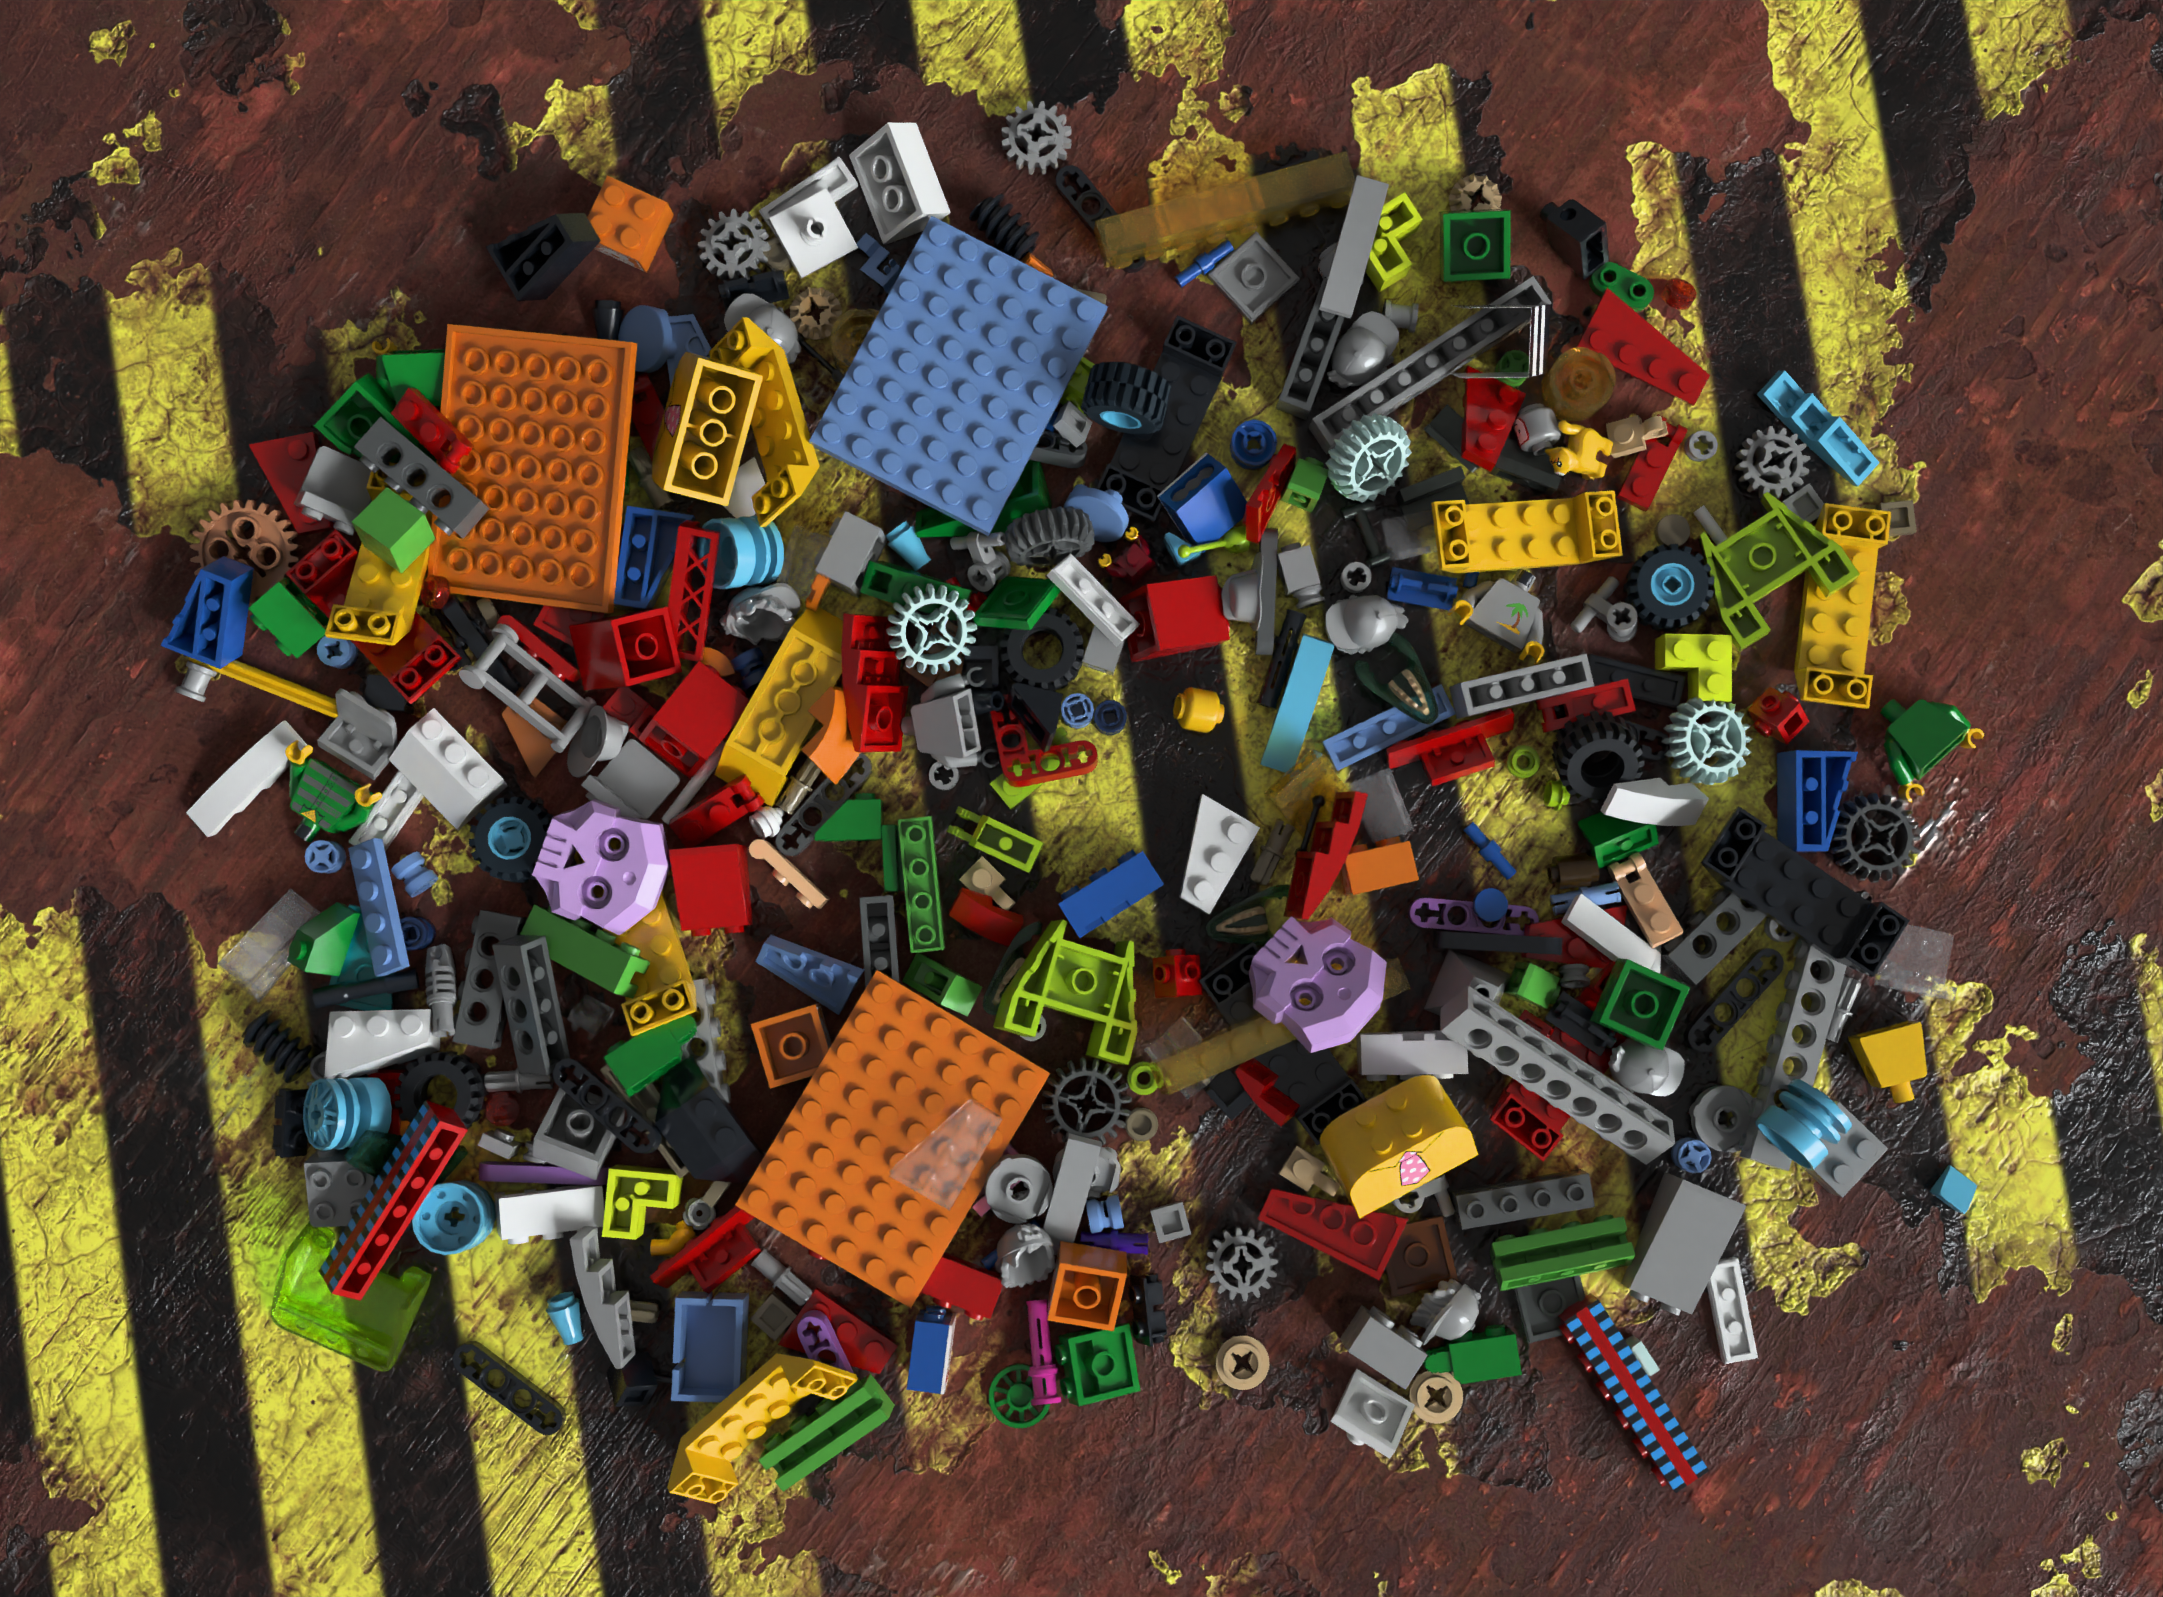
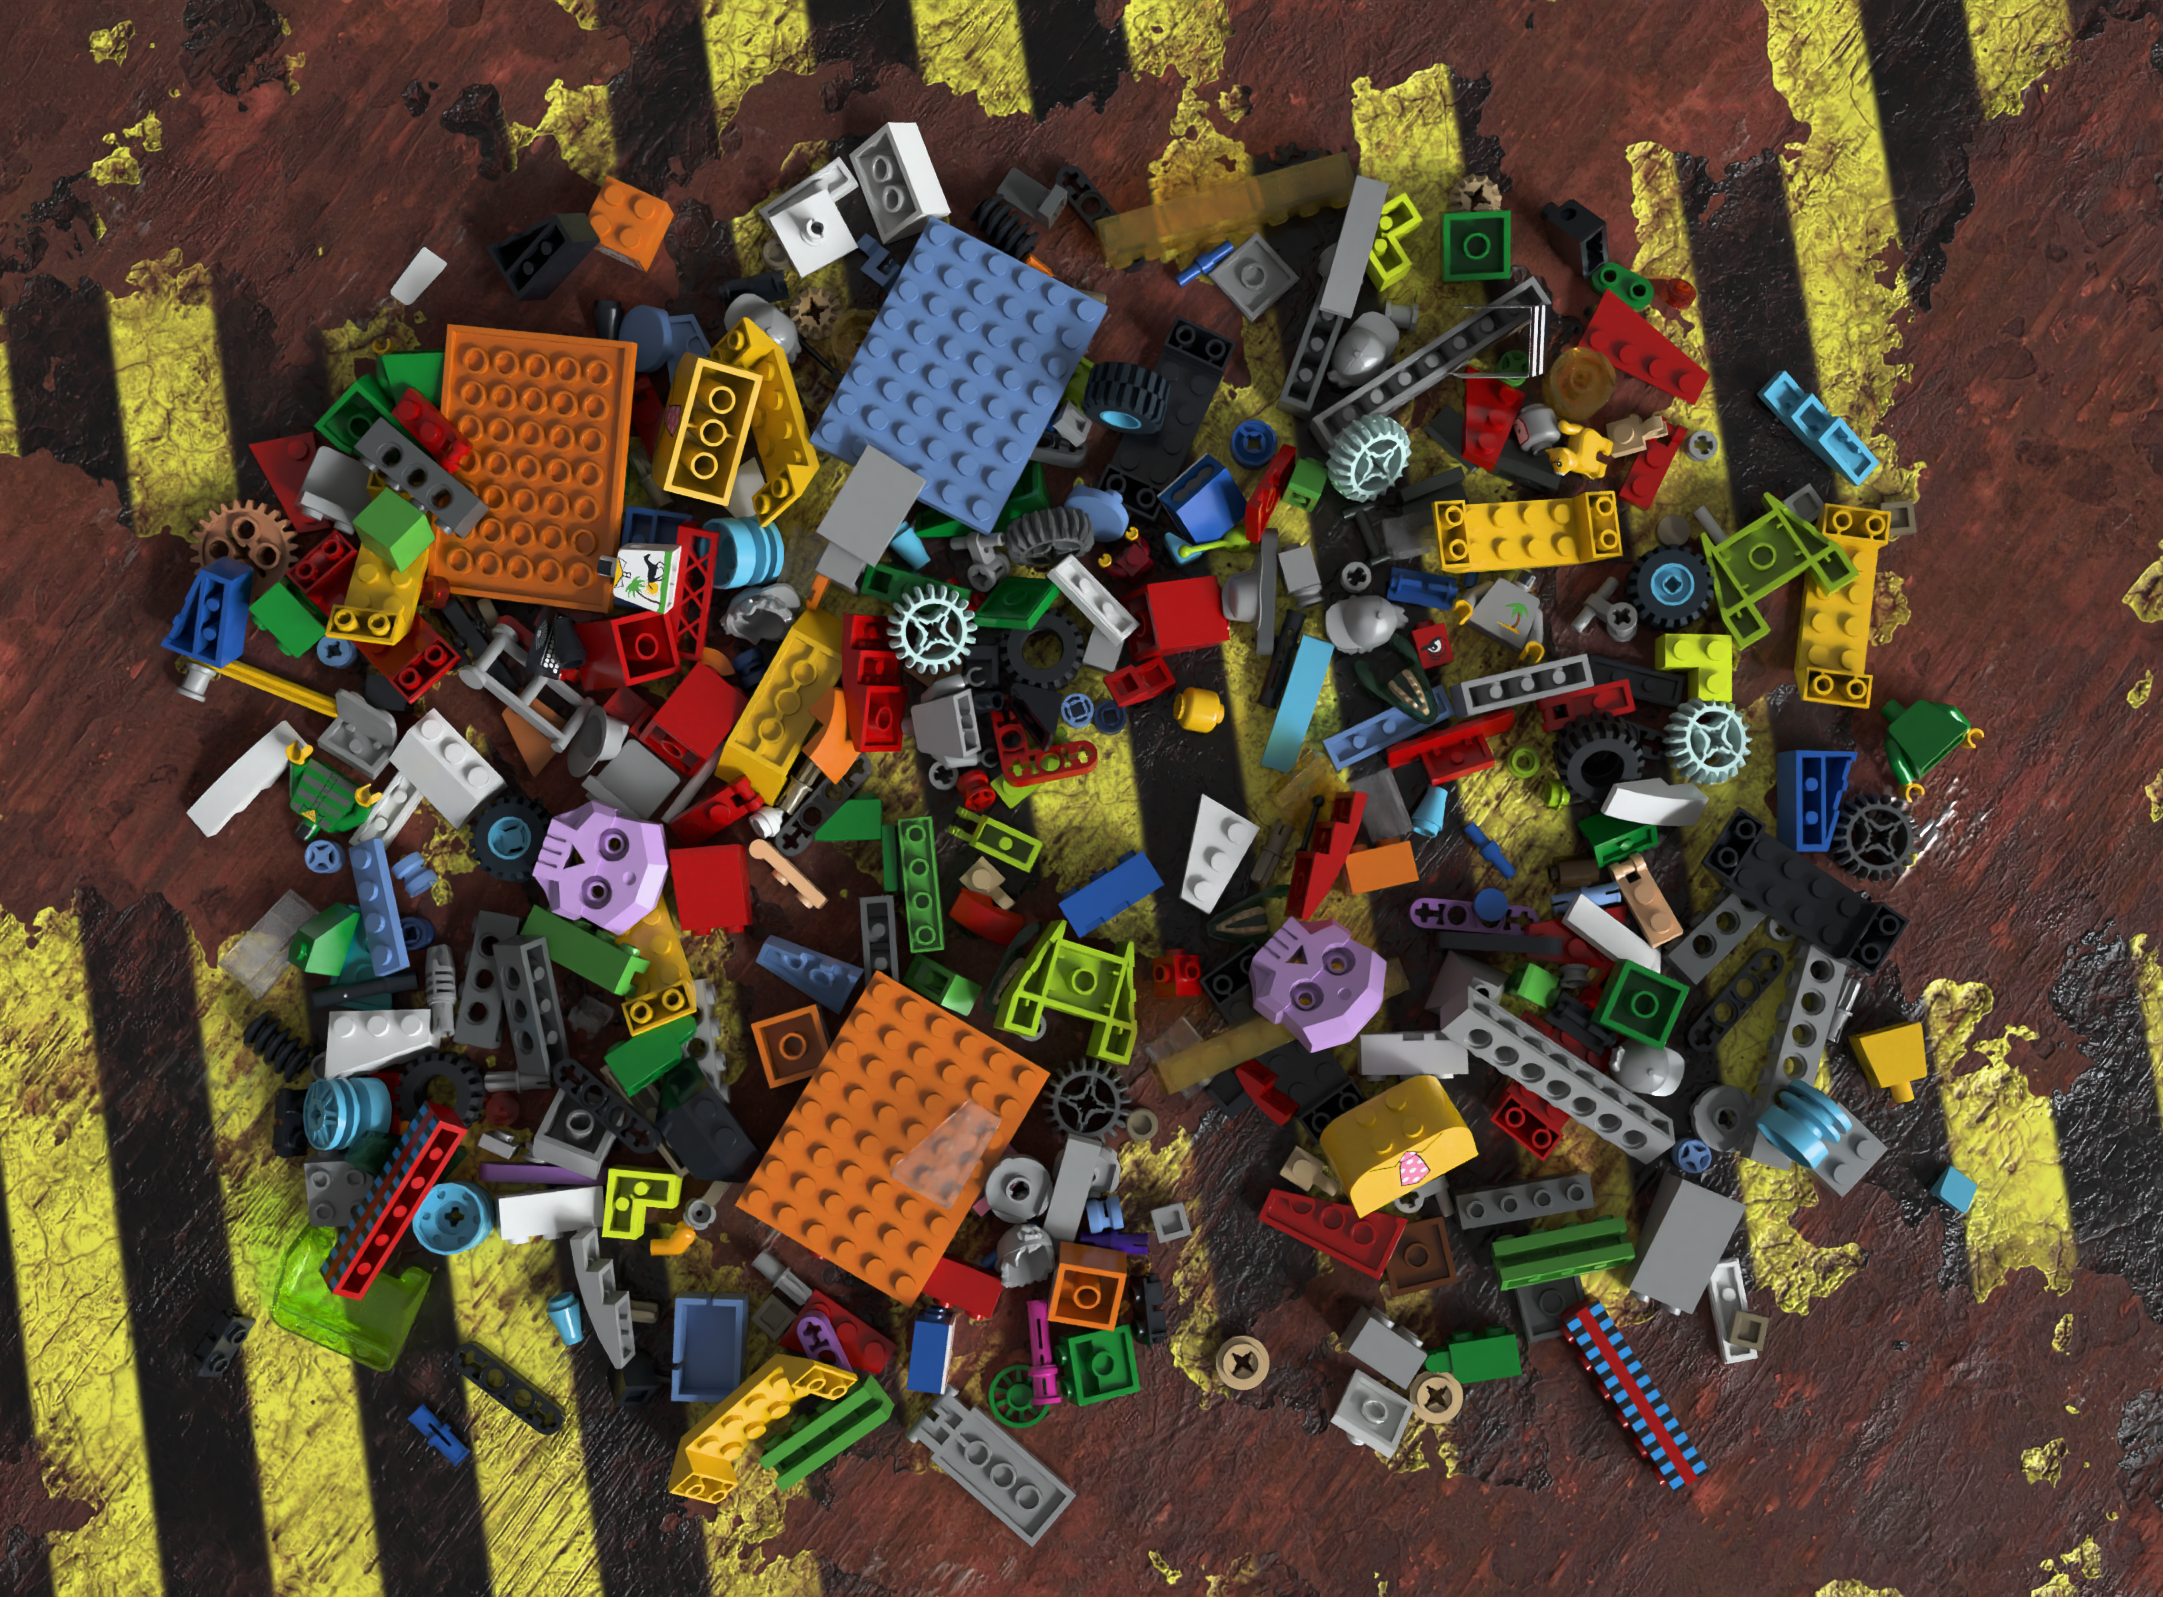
red bracket [650,1206,761,1293] -> none
light grey gear [698,209,771,281] -> none
light grey gear [1001,101,1072,175] -> none
lime plate [1127,1061,1160,1095] -> none
light grey gear [1205,1226,1278,1301] -> none
light grey hair [1410,1279,1481,1345] -> none
light aqua tile [1625,1335,1660,1376] -> none
light grey gear [1735,426,1811,498] -> none
red brick [1748,687,1809,745] -> none
clear bracket [1874,925,1957,1001] -> none
none -> black hinge [192,1306,256,1377]
none -> white sticker [391,247,447,305]
none -> blue pin [407,1403,470,1467]
none -> slope [525,605,576,680]
none -> black cone [552,617,588,669]
none -> white torso [597,543,681,614]
none -> light grey tile [816,444,927,567]
none -> light grey hinge [905,1383,1076,1547]
none -> red wheel [956,770,996,812]
none -> dark grey bracket [996,167,1067,230]
none -> red slope [1103,656,1176,707]
none -> red brick [1407,620,1455,673]
none -> medium azure cone [1410,786,1448,837]
none -> dark tan tile [1725,1308,1769,1351]

